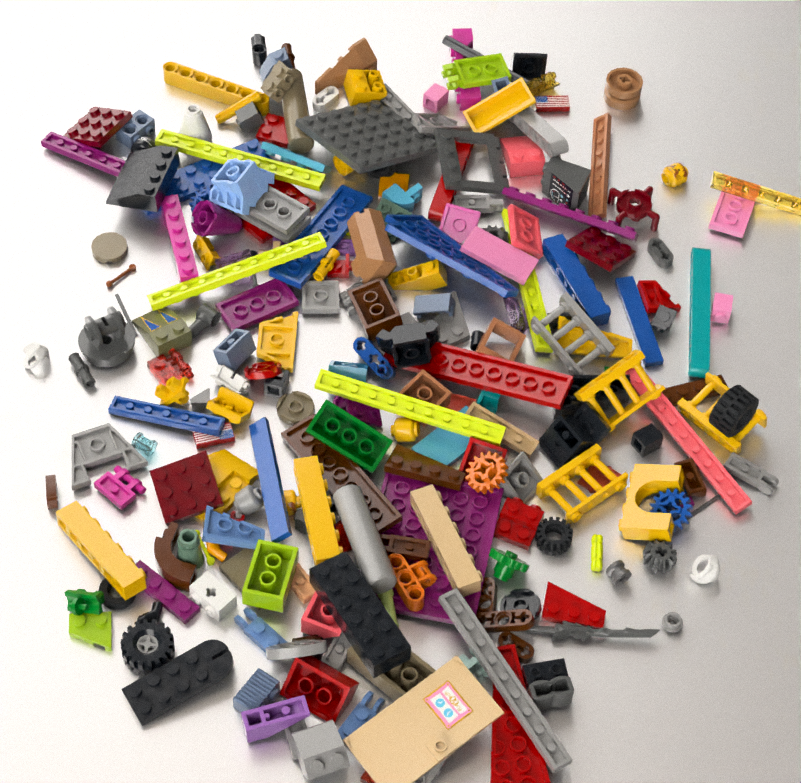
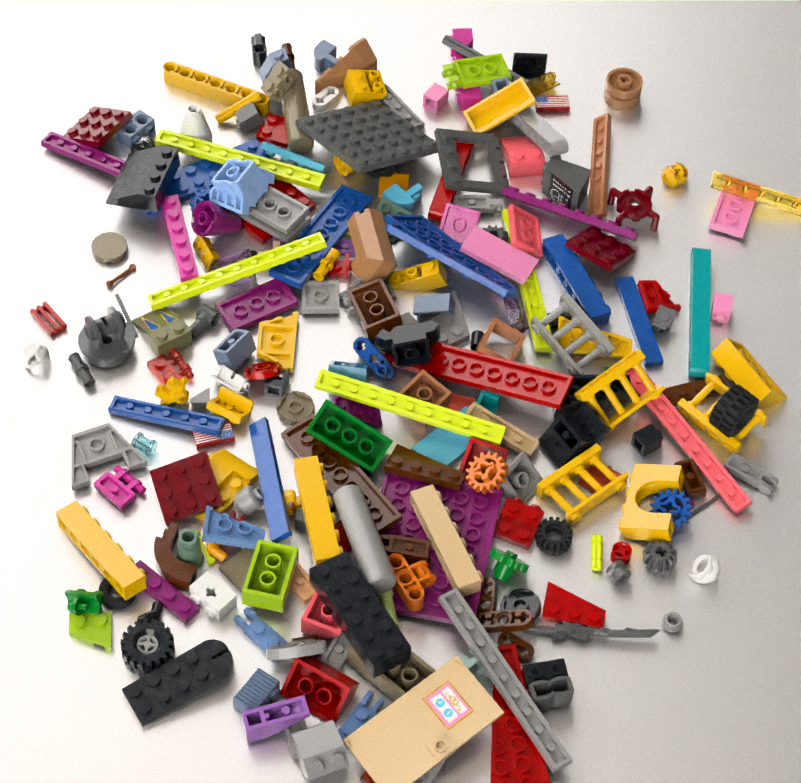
reddish brown beam [45,474,58,510] -> none
yellow head [391,417,420,443] -> none
light grey wing [412,113,471,135] -> none
dark grey beam [647,238,674,268] -> none
none -> tile [30,301,67,337]
none -> brick [314,39,338,73]
none -> red wheel [610,541,632,566]
none -> yellow slope [711,338,787,409]

